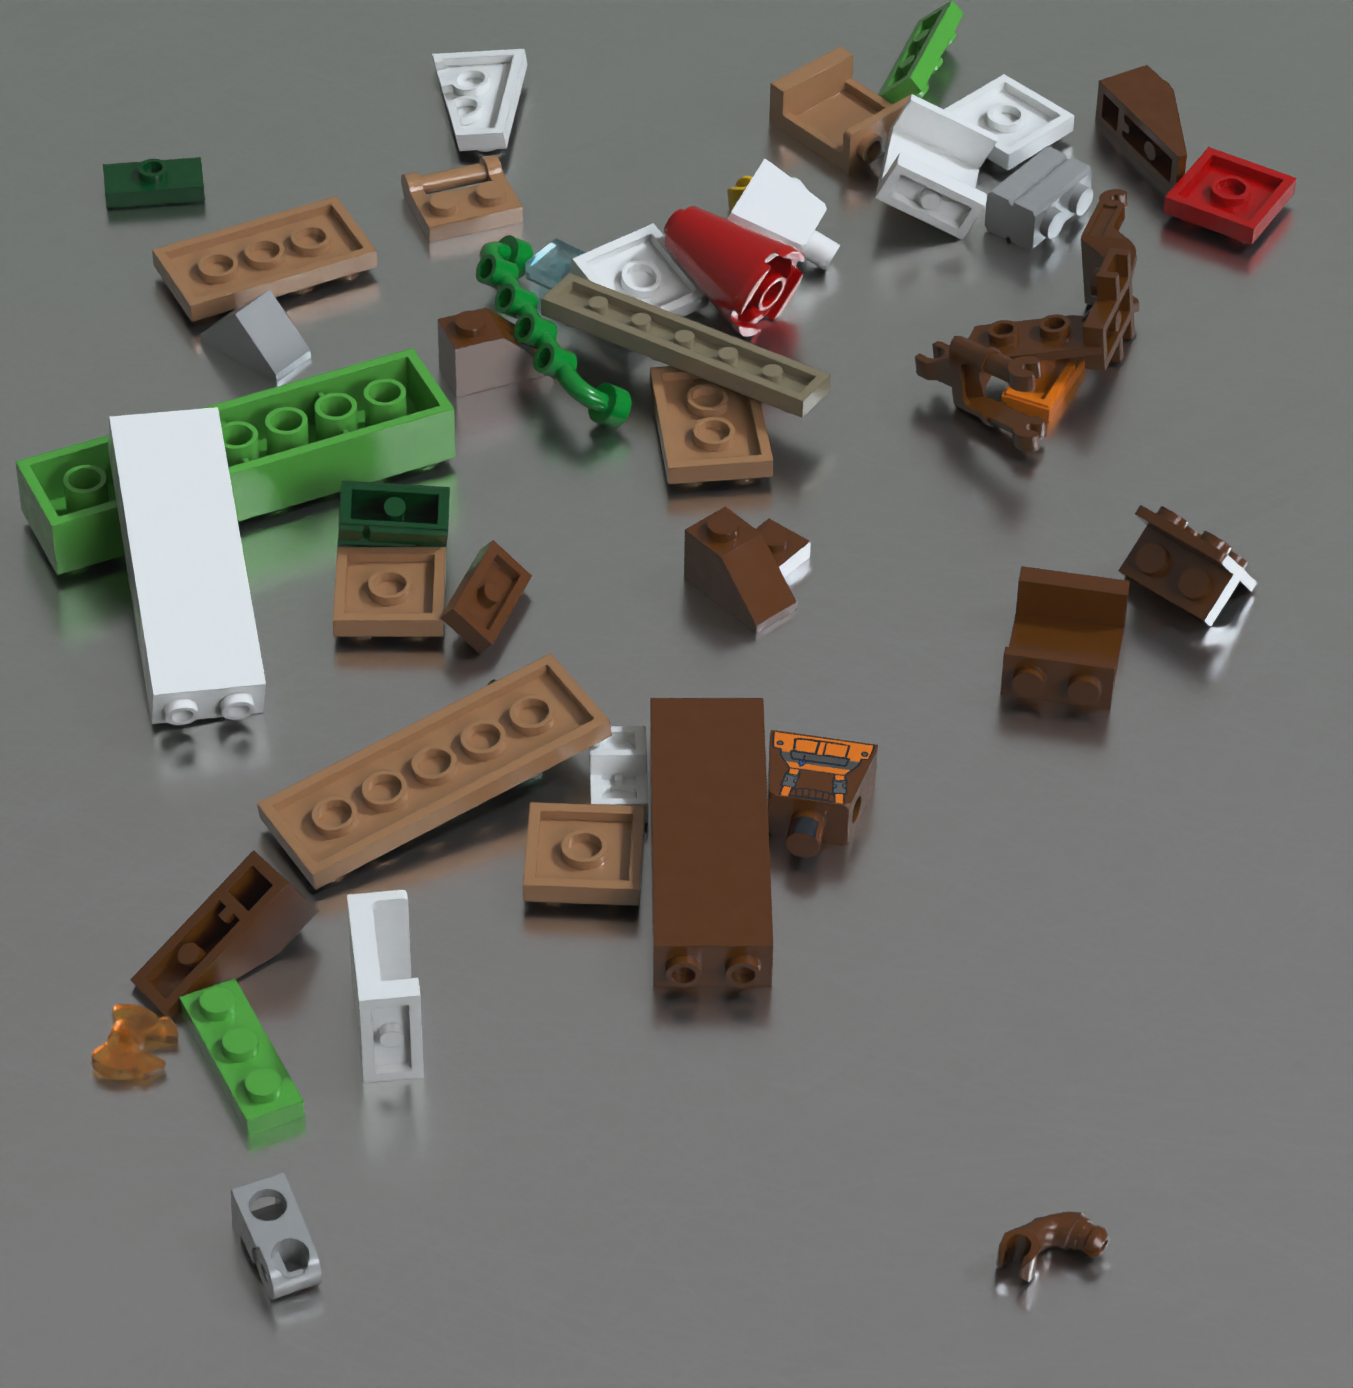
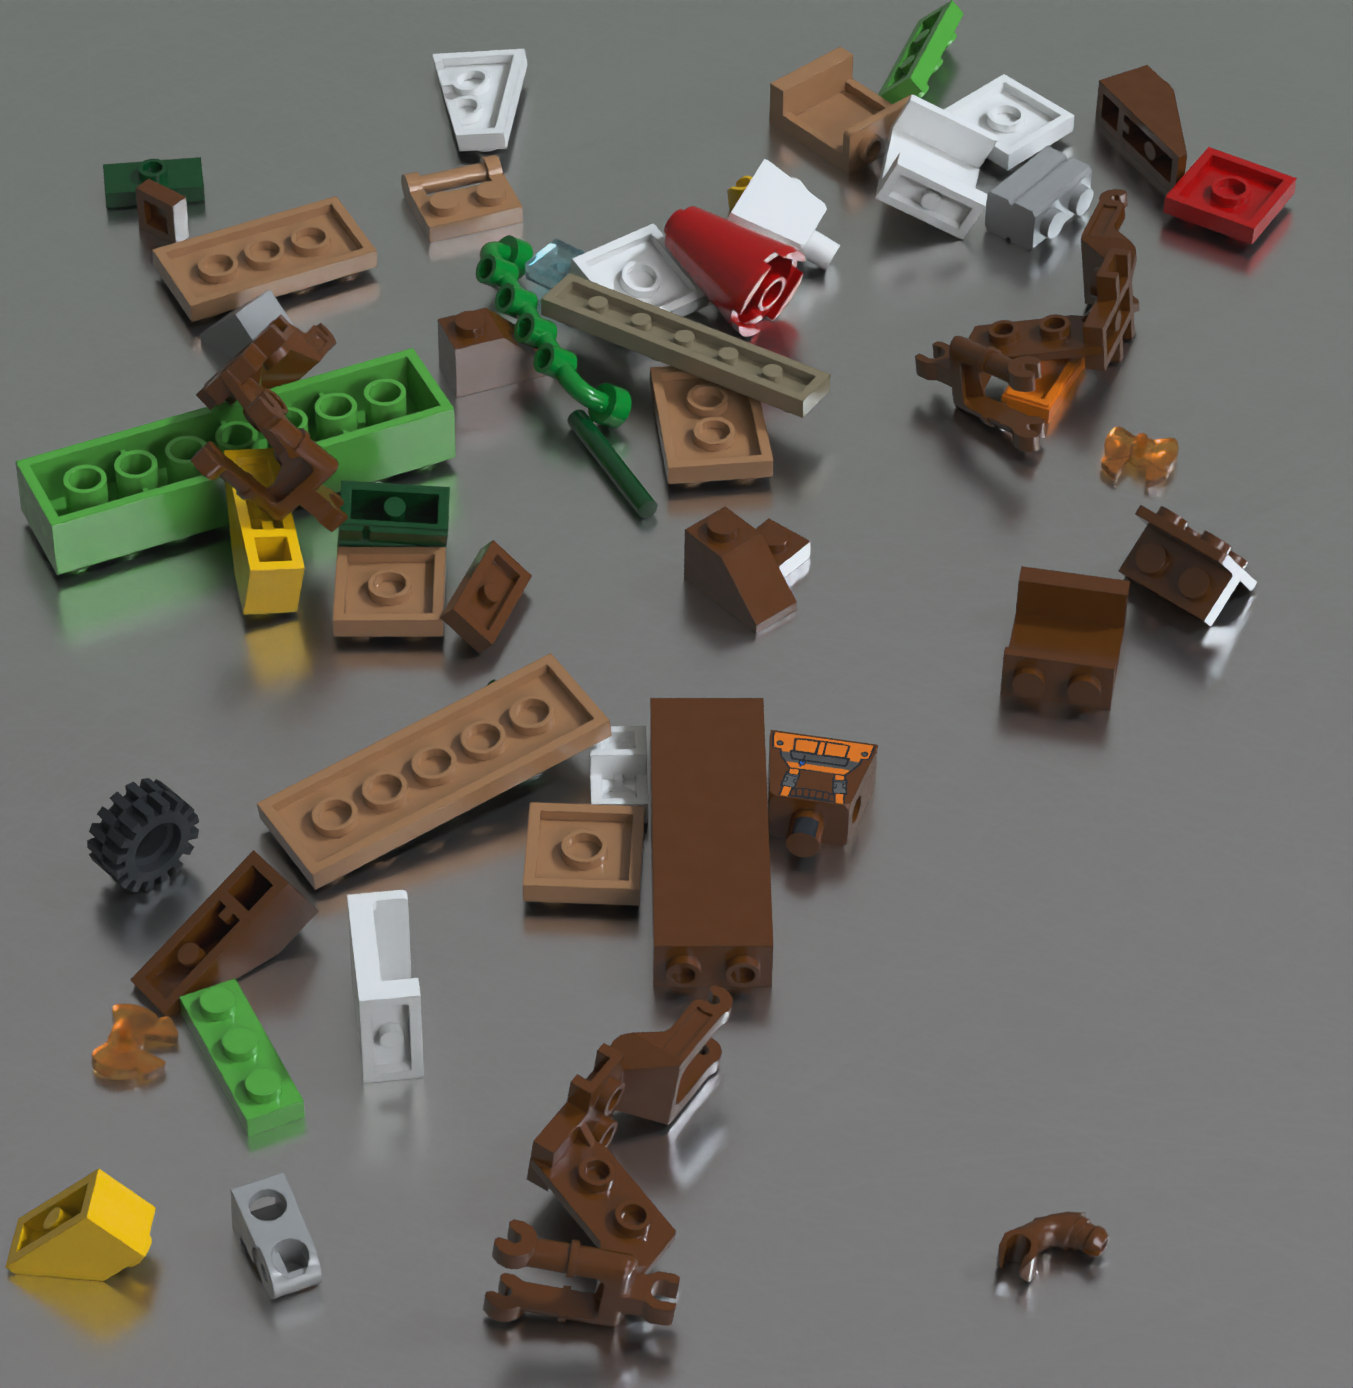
white brick [108,407,266,725] -> none
none -> yellow slope [5,1168,156,1281]
none -> black tyre [87,778,199,892]
none -> reddish brown plate [135,179,189,244]
none -> reddish brown piece [191,314,348,532]
none -> yellow slope [223,448,305,615]
none -> reddish brown piece [483,985,733,1328]
none -> dark green bar [567,409,658,518]
none -> clear orange piece [1101,426,1179,488]

